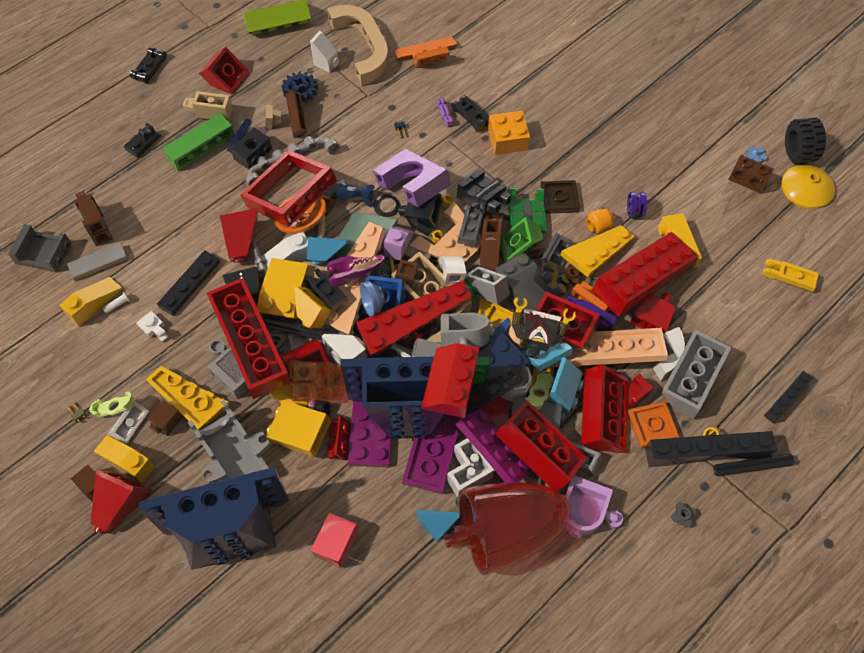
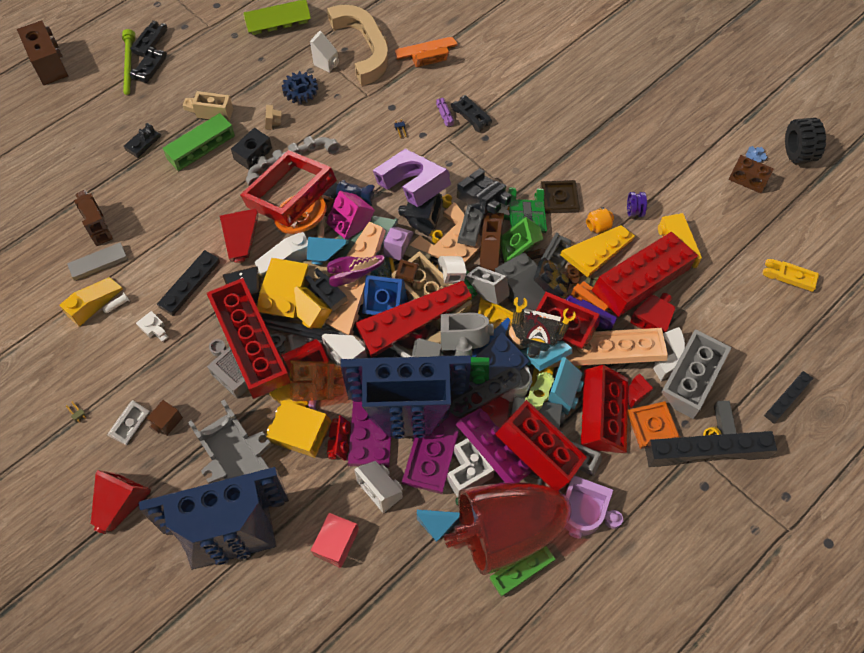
dark grey panel [8,224,71,273] -> none
reddish brown brick [71,464,96,502] -> none
yellowish green piece [89,392,135,417] -> none
yellow slope [94,435,155,484] -> none
yellow wing [146,366,230,431] -> none
red slope [199,47,249,94] -> none
clear blue plate [227,118,252,153] -> none
flat silver piece [251,242,267,281] -> none
reddish brown piece [285,90,307,138] -> none
black hinge [314,401,331,416] -> none
medium blue piece [359,281,385,317] -> none
black piece [374,195,399,217] -> none
red slope [421,343,479,418] -> none
light orange brick [488,111,530,155] -> none
dark grey plate [671,503,696,527] -> none
black axle [713,454,795,476] -> none
yellow dish [781,165,835,209] -> none
none -> reddish brown piece [17,20,68,86]
none -> lime piece [122,29,136,95]
none -> black hinge [130,20,167,57]
none -> dark pink slope [326,191,375,240]
none -> white slope [354,461,403,513]
none -> bright green plate [489,541,555,597]
none -> dark grey piece [714,400,736,435]

